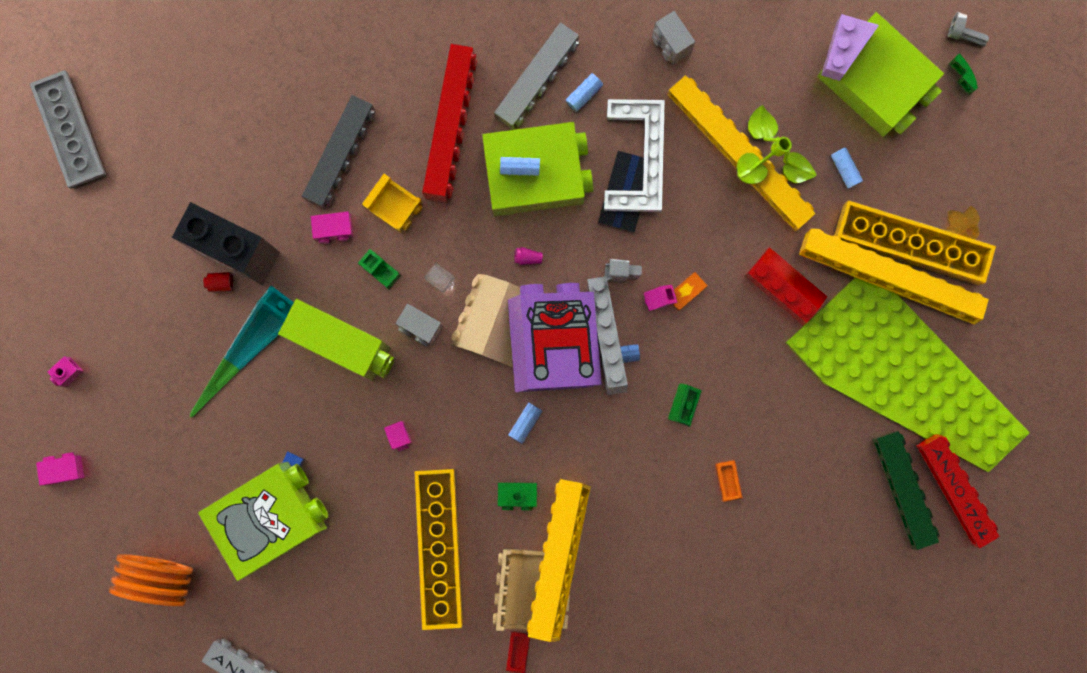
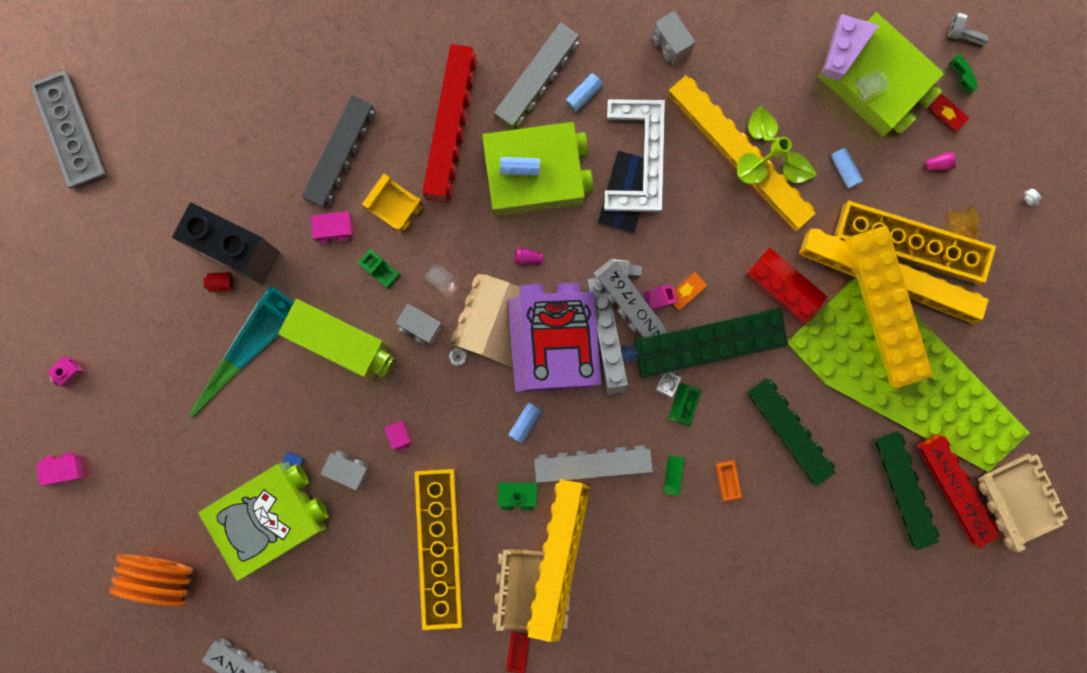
none -> light grey brick [321,451,371,491]
none -> white plate [449,347,468,366]
none -> light grey brick [534,445,653,483]
none -> light grey brick [593,259,668,338]
none -> dark green plate [634,308,788,378]
none -> clear brick [654,371,683,399]
none -> green slope [663,456,685,496]
none -> dark green brick [745,378,836,486]
none -> yellow brick [845,226,933,388]
none -> clear brick [855,70,888,101]
none -> dark pink cone [926,152,956,171]
none -> red tile [928,93,970,133]
none -> tan hinge [978,454,1068,552]
none -> white plate [1024,188,1042,206]

